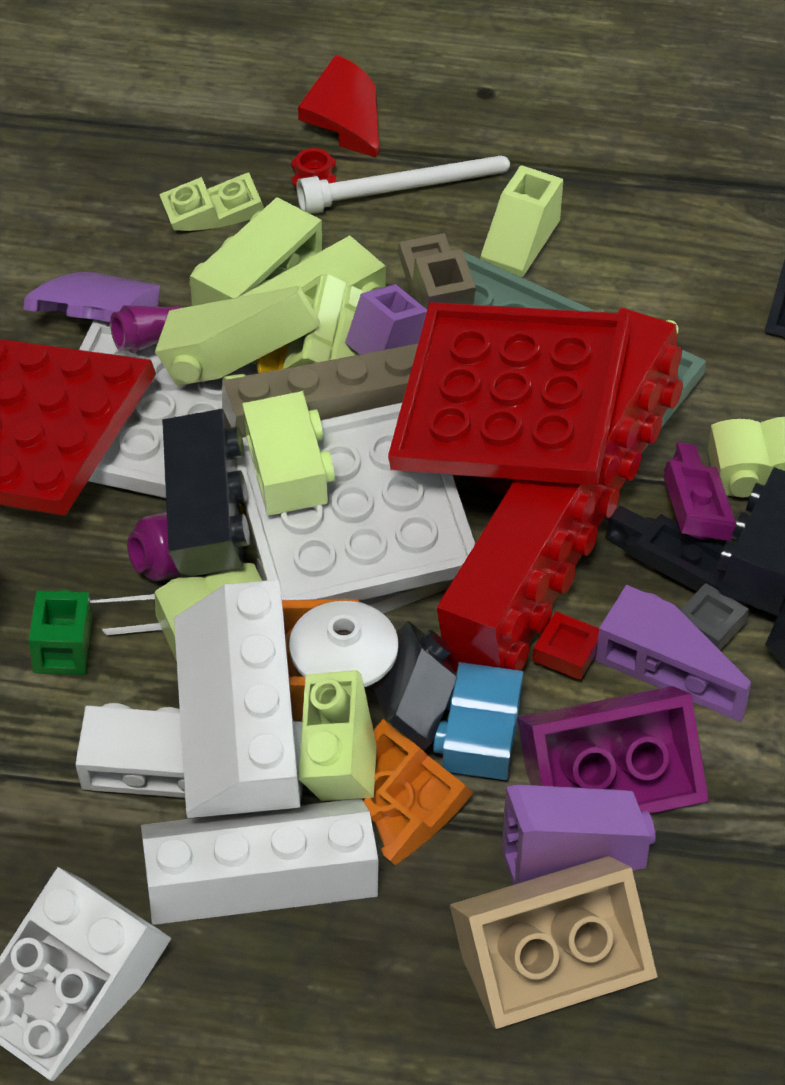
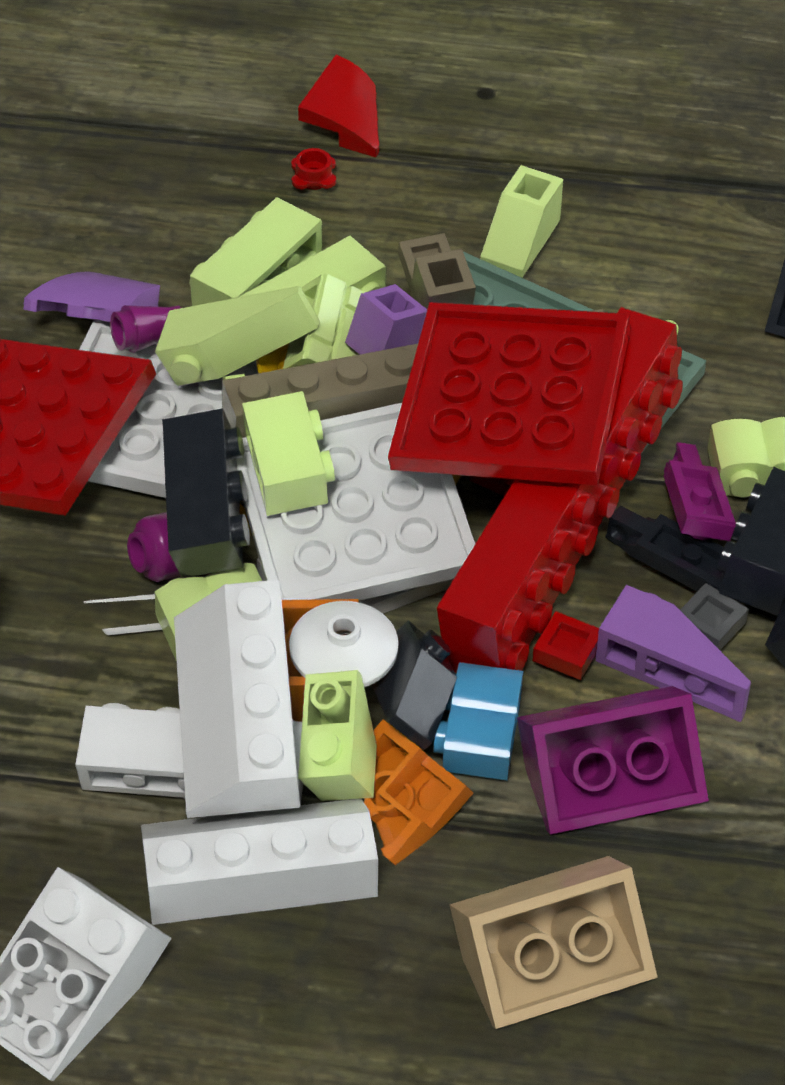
green brick [28,590,92,675] -> none
yellowish green slope [159,172,264,231] -> none
white piece [297,156,510,214] -> none
medium lavender slope [501,784,656,885] -> none

